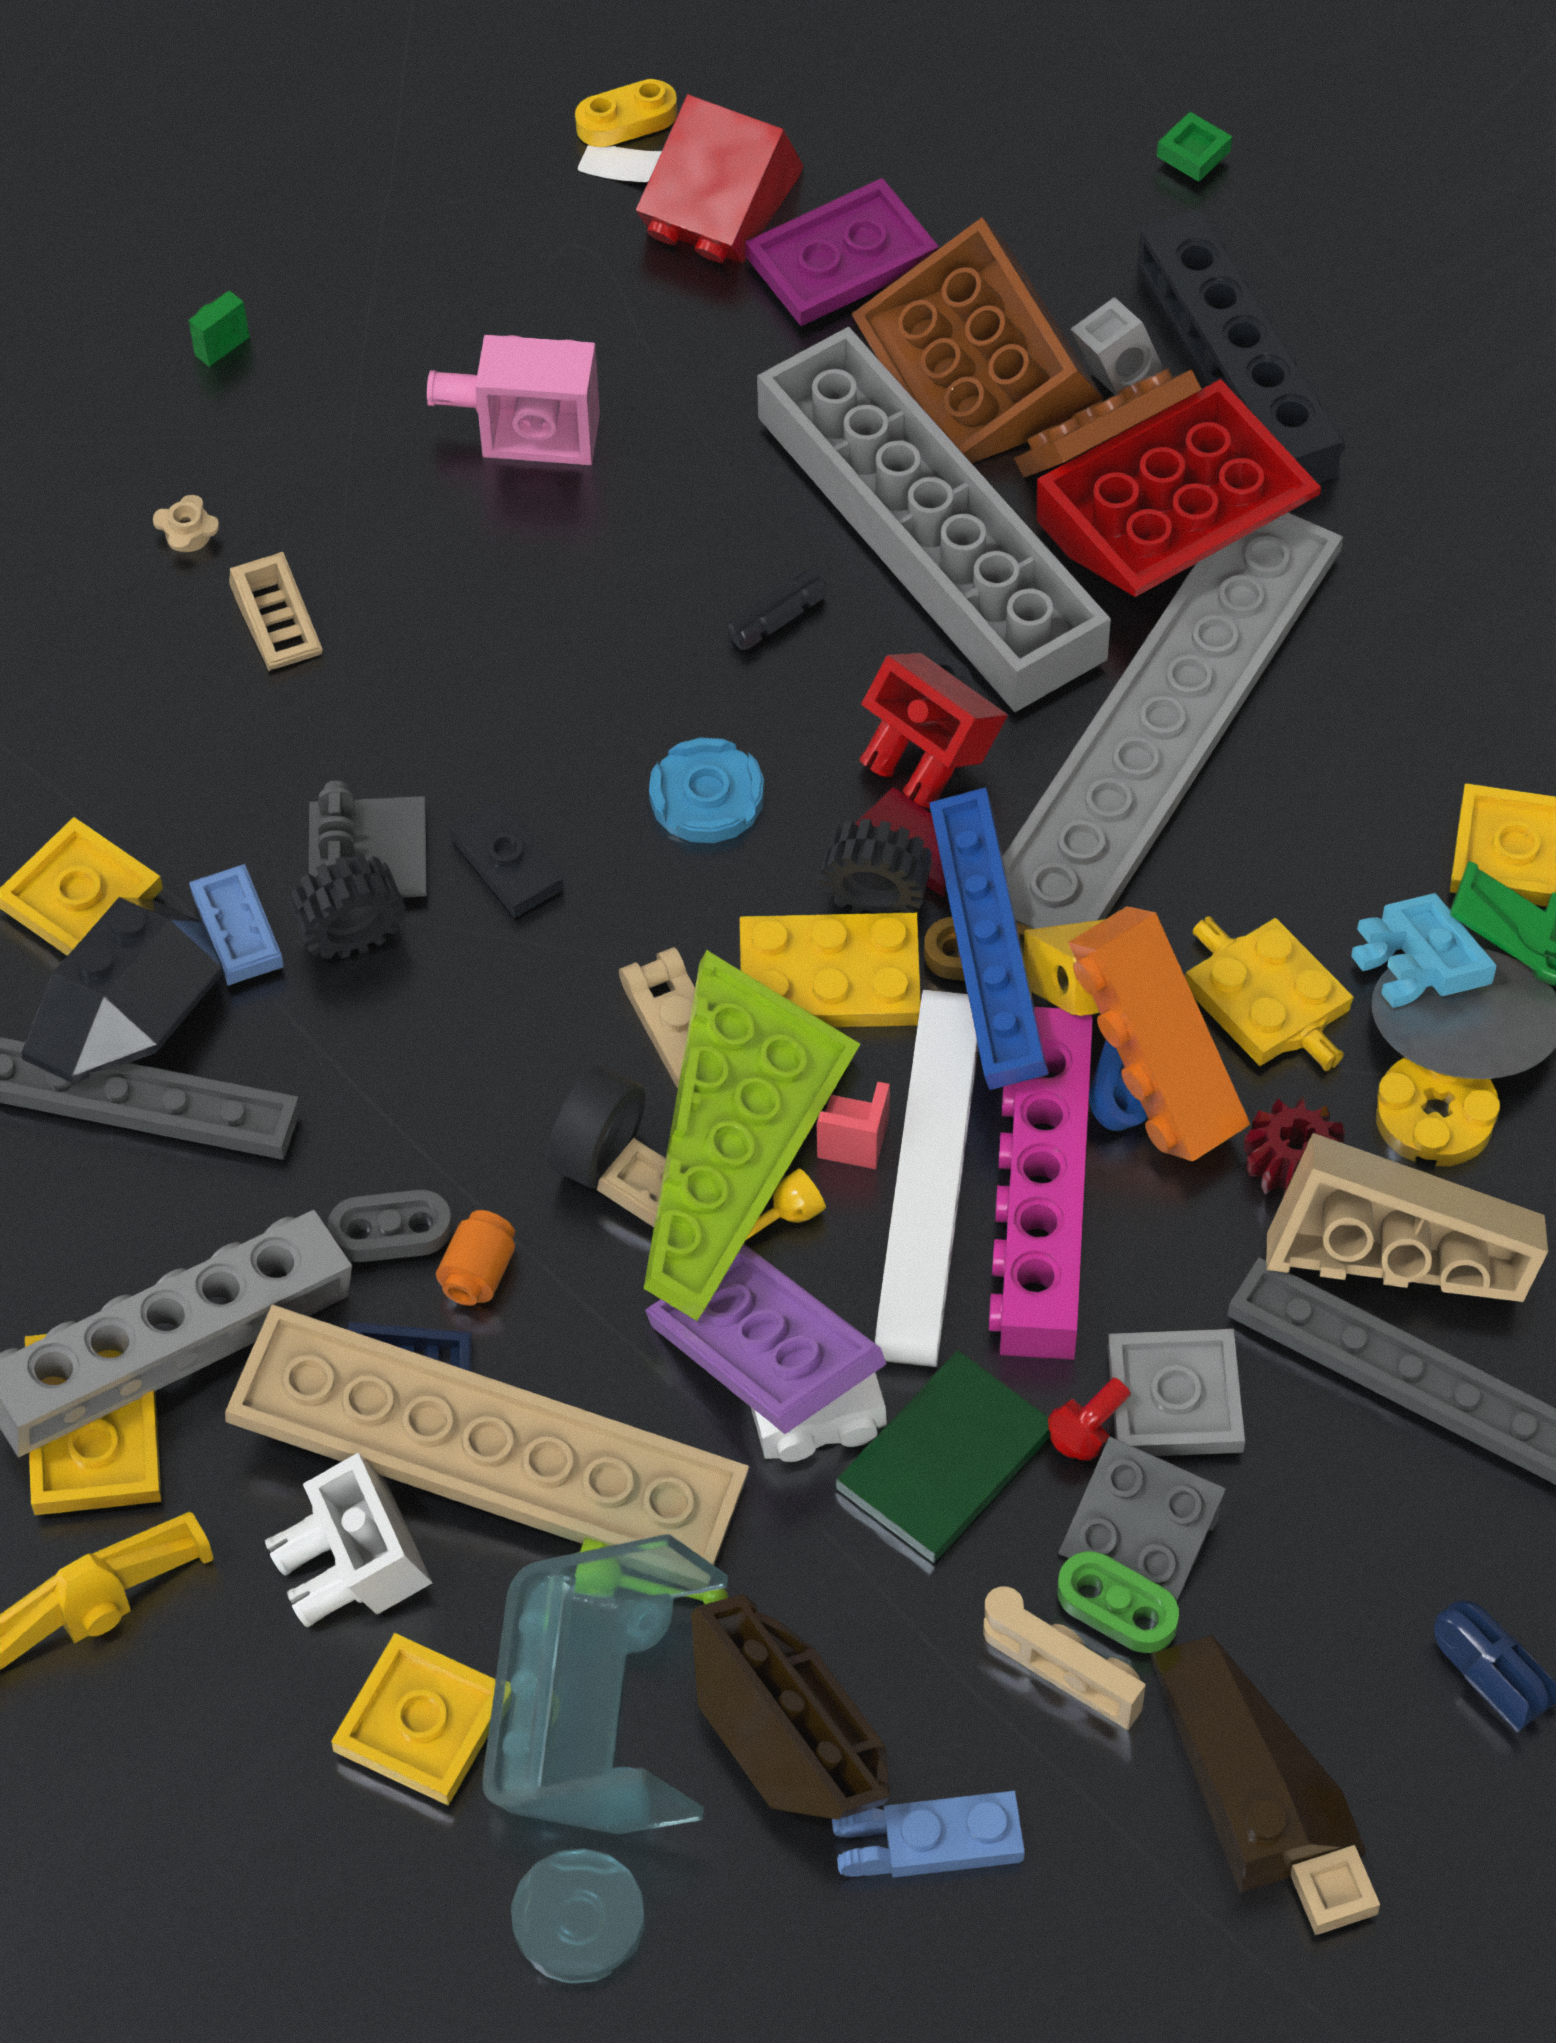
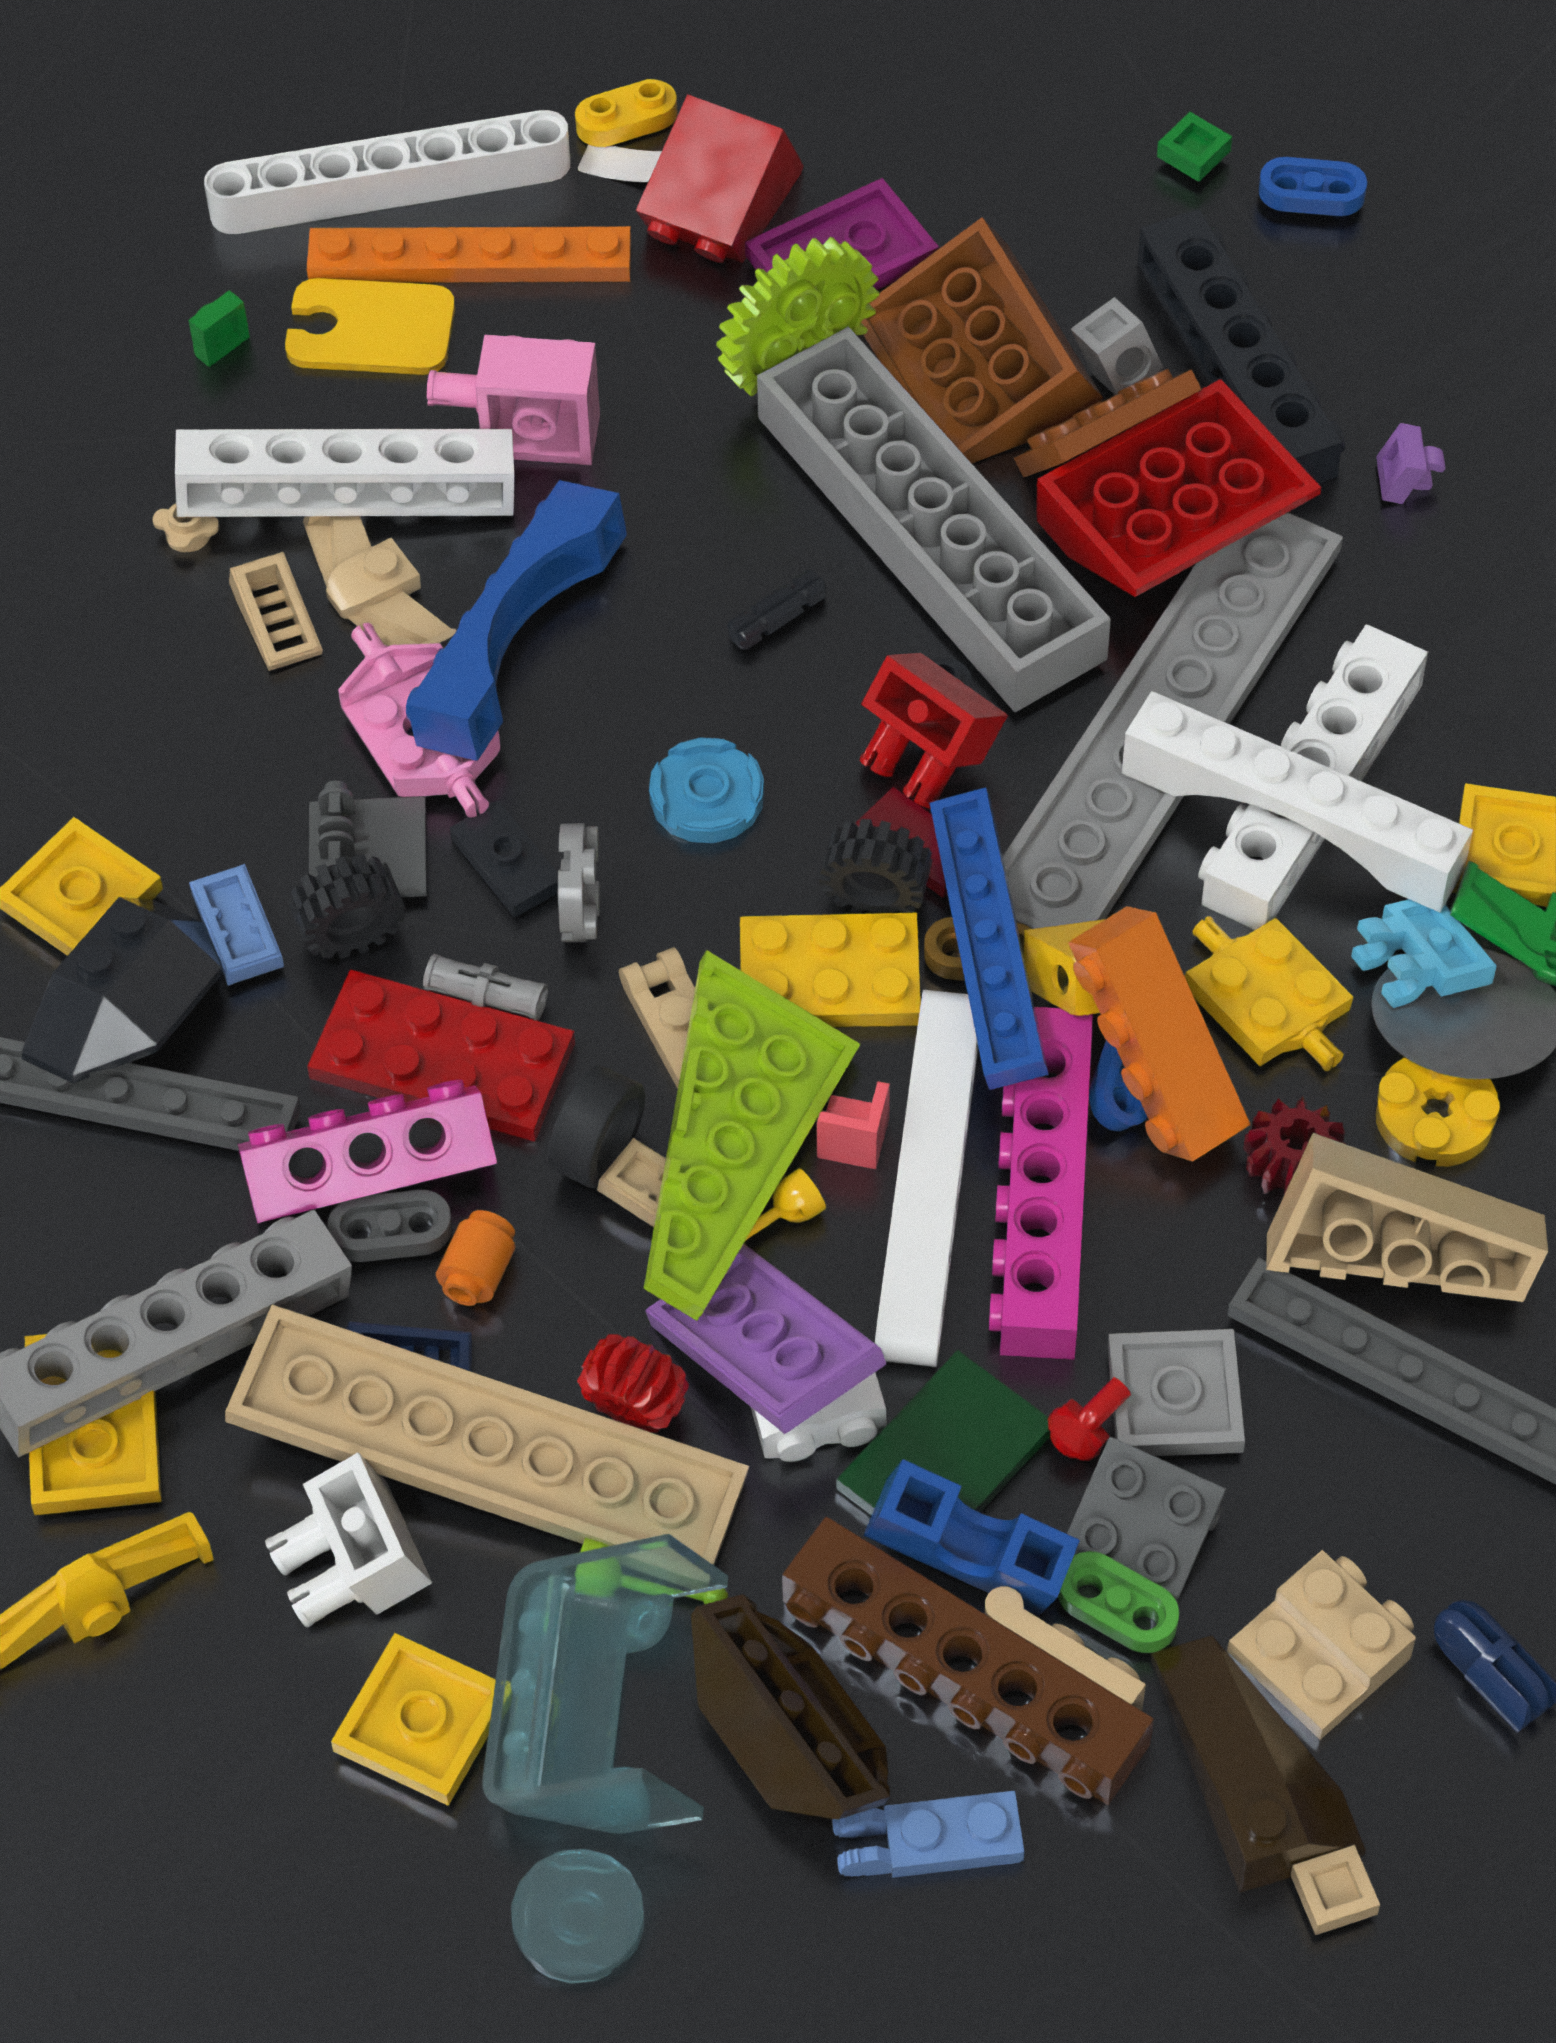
none -> white brick [175,429,514,517]
none -> white beam [204,110,570,234]
none -> brick [237,1080,497,1223]
none -> yellow piece [285,278,455,375]
none -> tan plate [303,516,457,648]
none -> orange plate [307,226,631,283]
none -> red plate [307,970,575,1142]
none -> bright pink plate [338,623,500,818]
none -> blue arch [406,480,627,761]
none -> light grey pin [423,954,548,1021]
none -> light grey plate [558,823,600,942]
none -> red gear [577,1334,689,1433]
none -> lime gear [716,237,879,396]
none -> reddish brown brick [782,1516,1154,1805]
none -> blue arch [863,1459,1080,1616]
none -> white arch [1122,691,1473,913]
none -> white brick [1198,624,1428,930]
none -> tan plate [1227,1550,1416,1740]
none -> blue plate [1259,157,1367,216]
none -> medium lavender tile [1376,423,1446,504]

